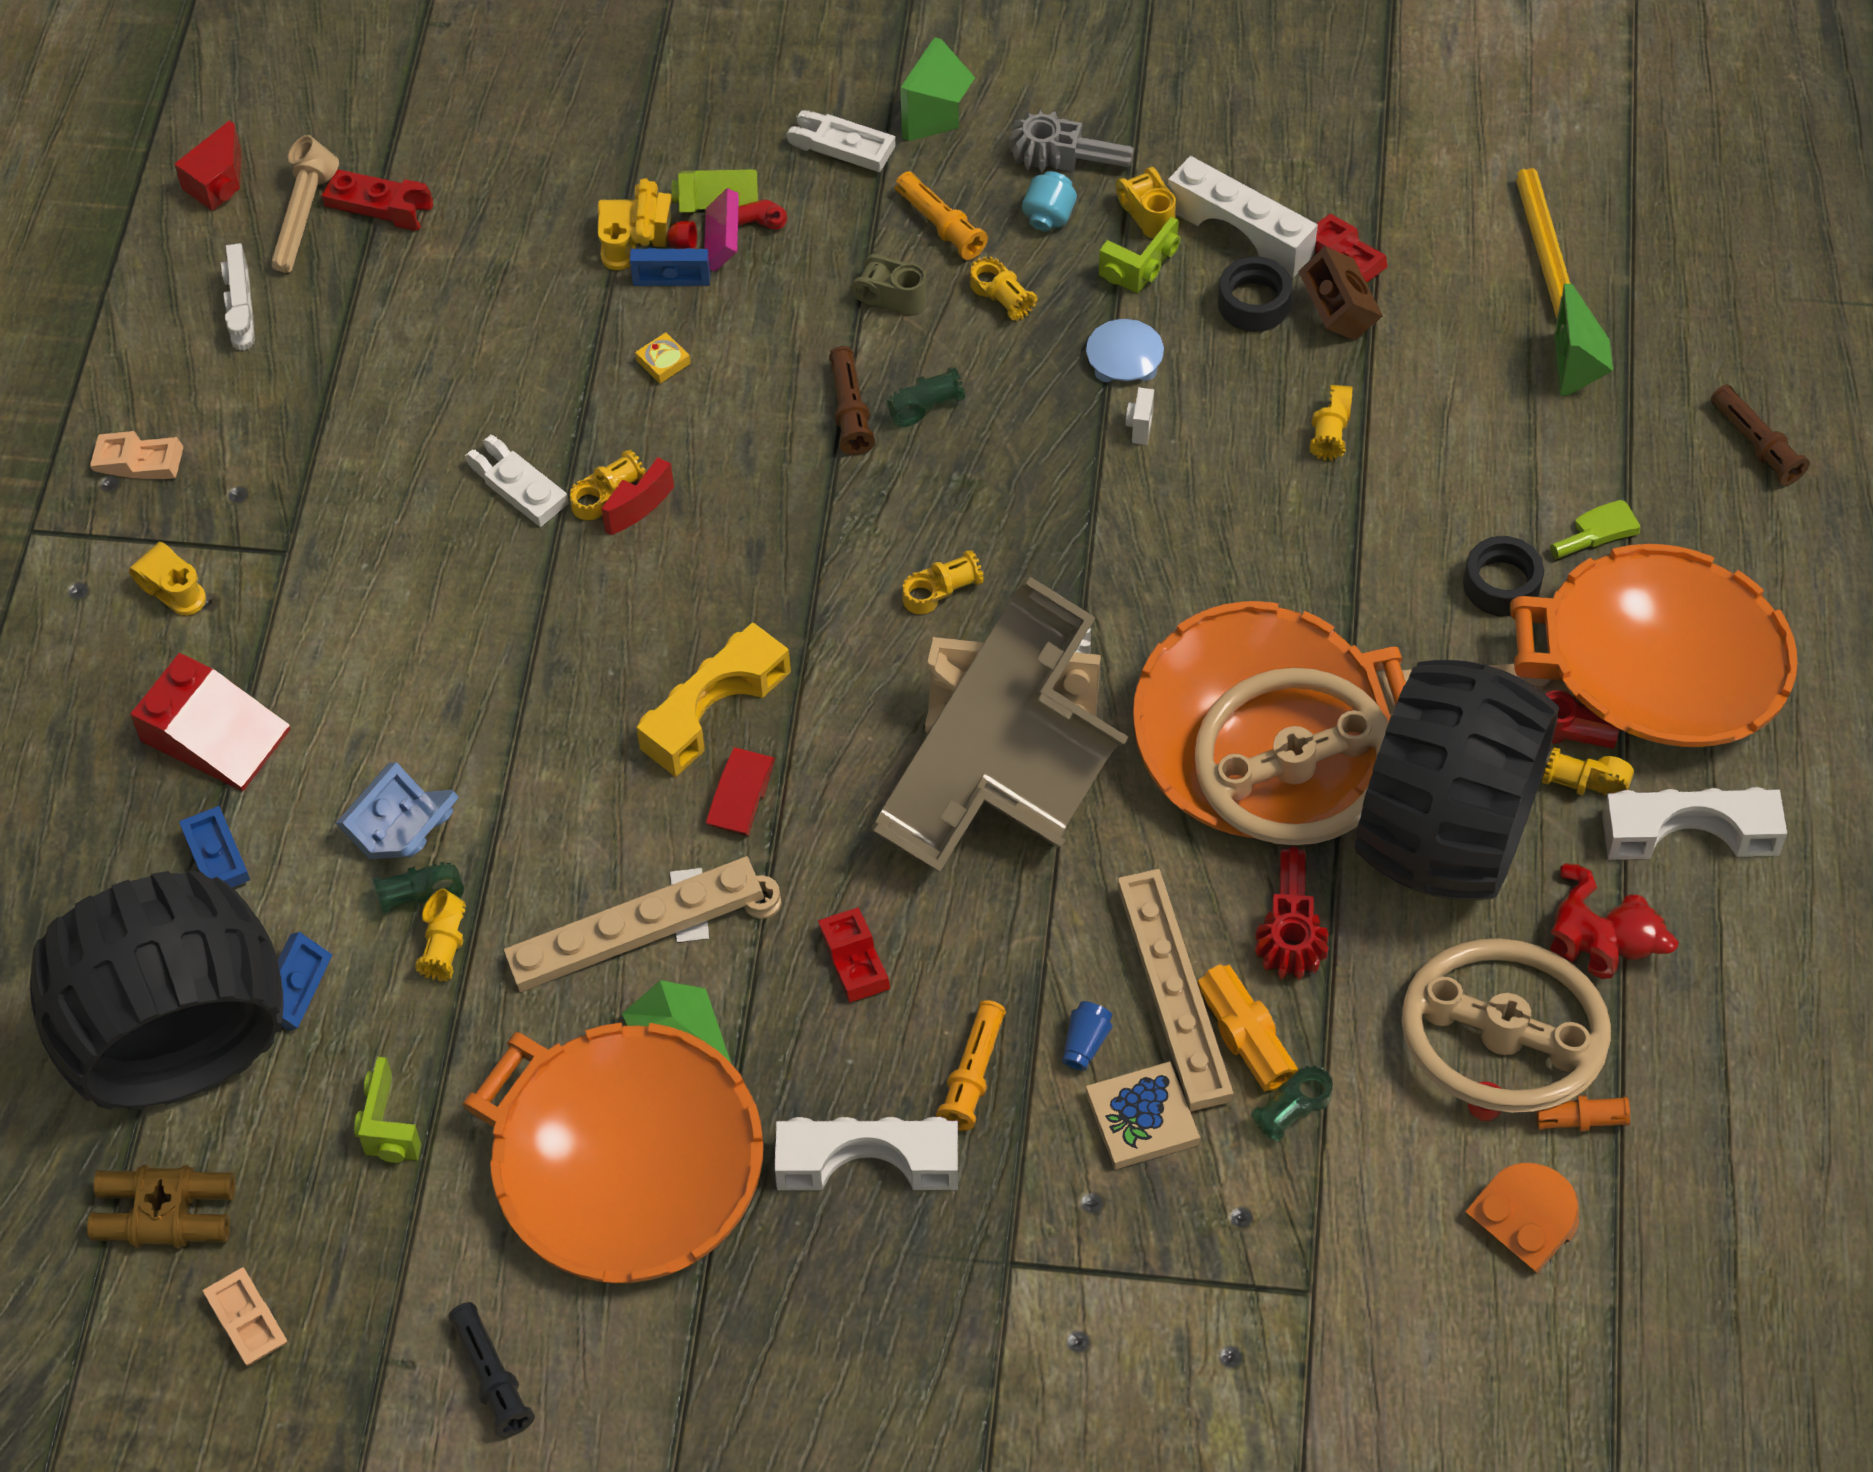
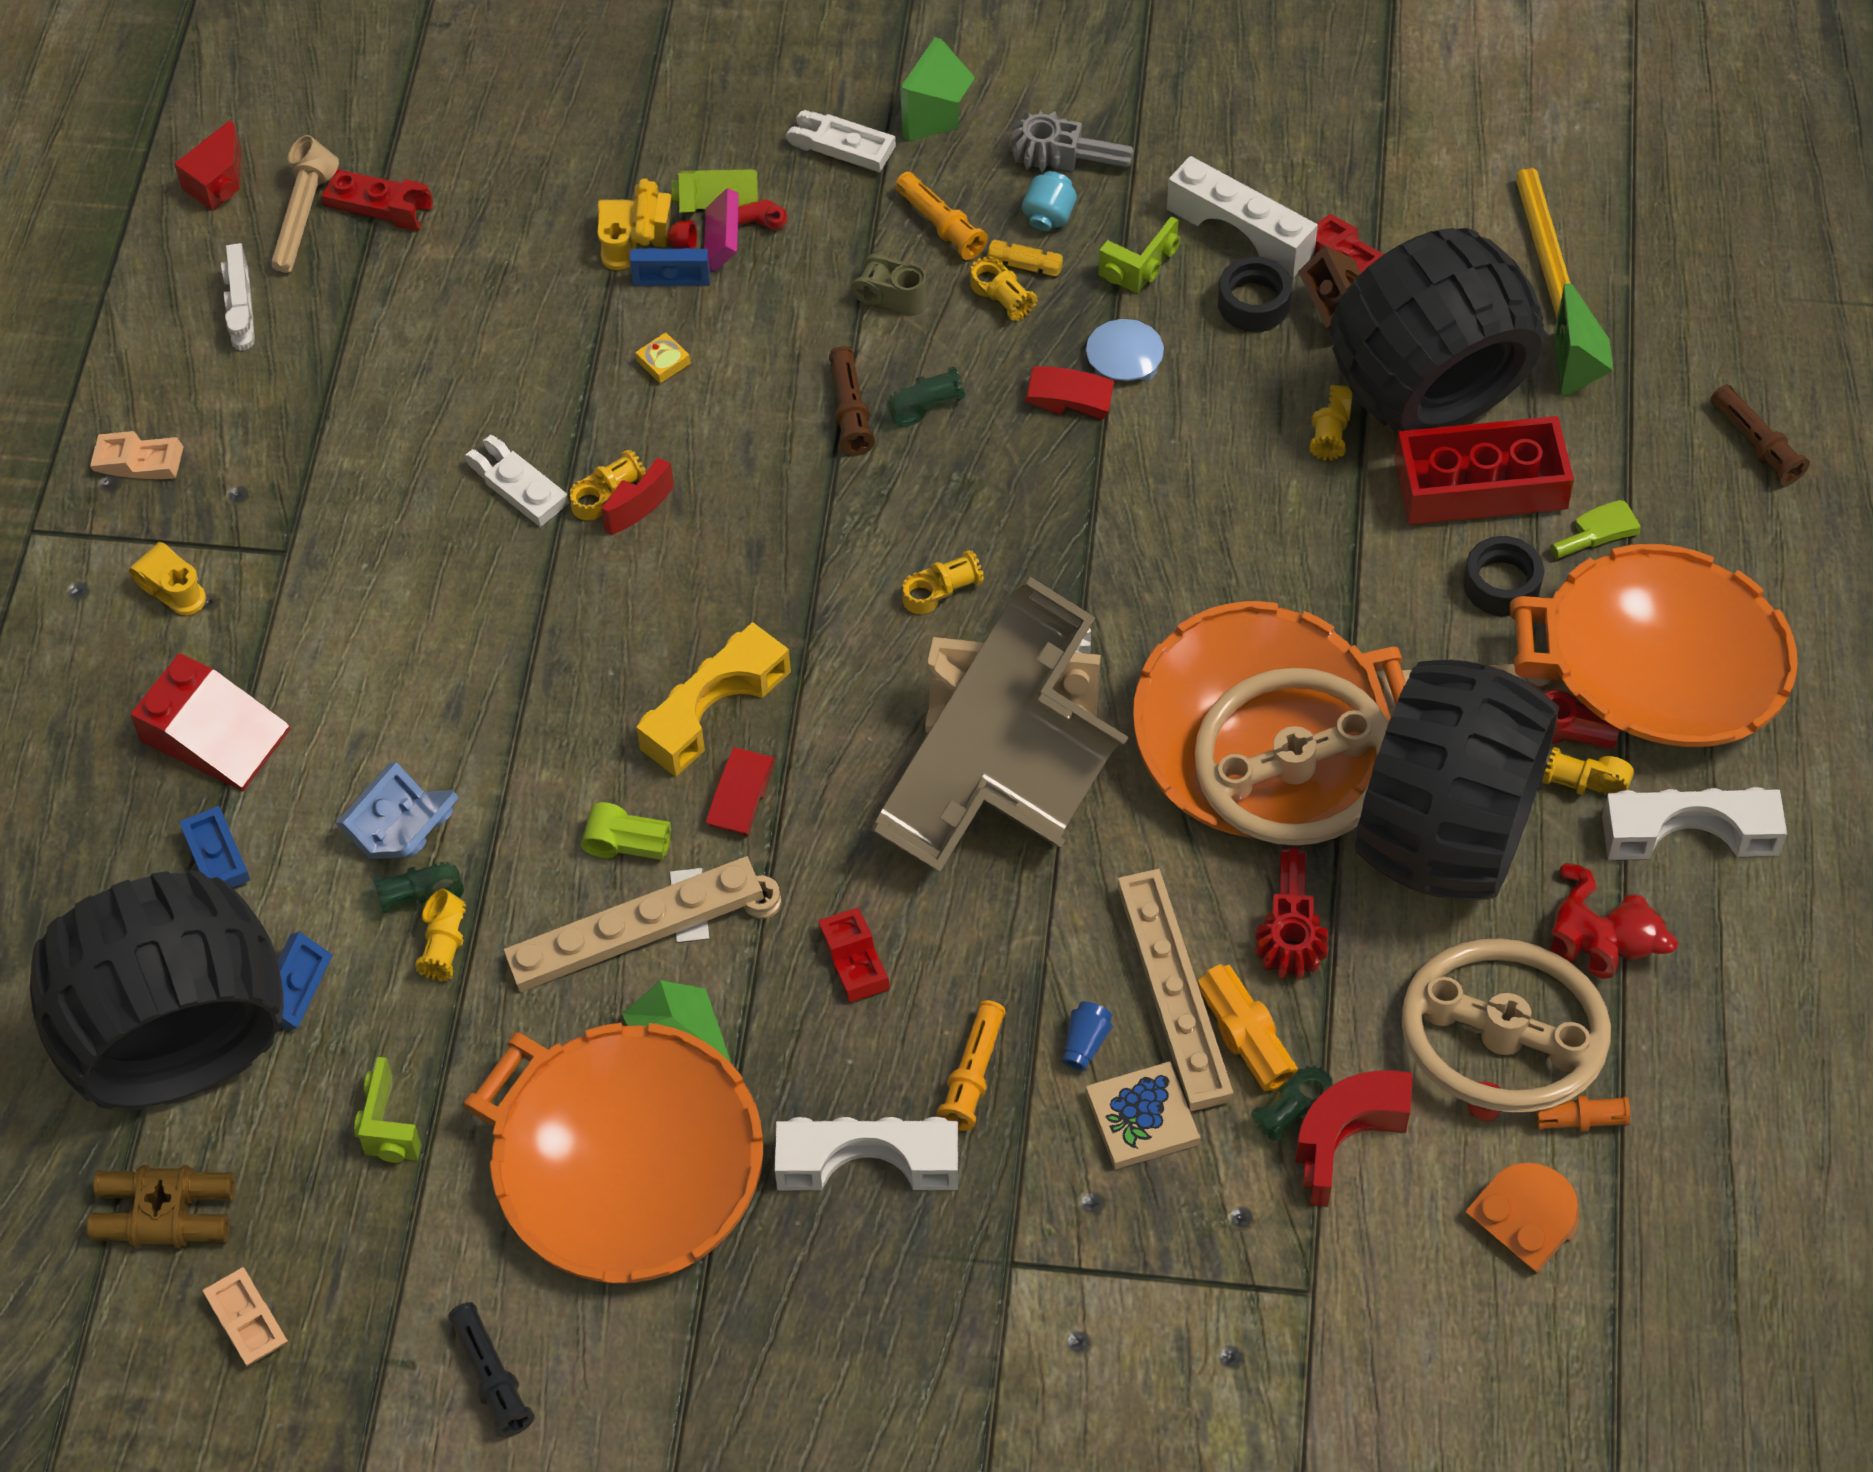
yellow piece [1115,167,1176,239] -> none
white plate [1126,388,1154,445] -> none
none -> lime piece [581,802,671,860]
none -> yellow axle [988,239,1063,276]
none -> red slope [1024,366,1114,420]
none -> red arch [1295,1070,1413,1207]
none -> black tyre [1330,228,1547,434]
none -> red brick [1394,416,1574,525]

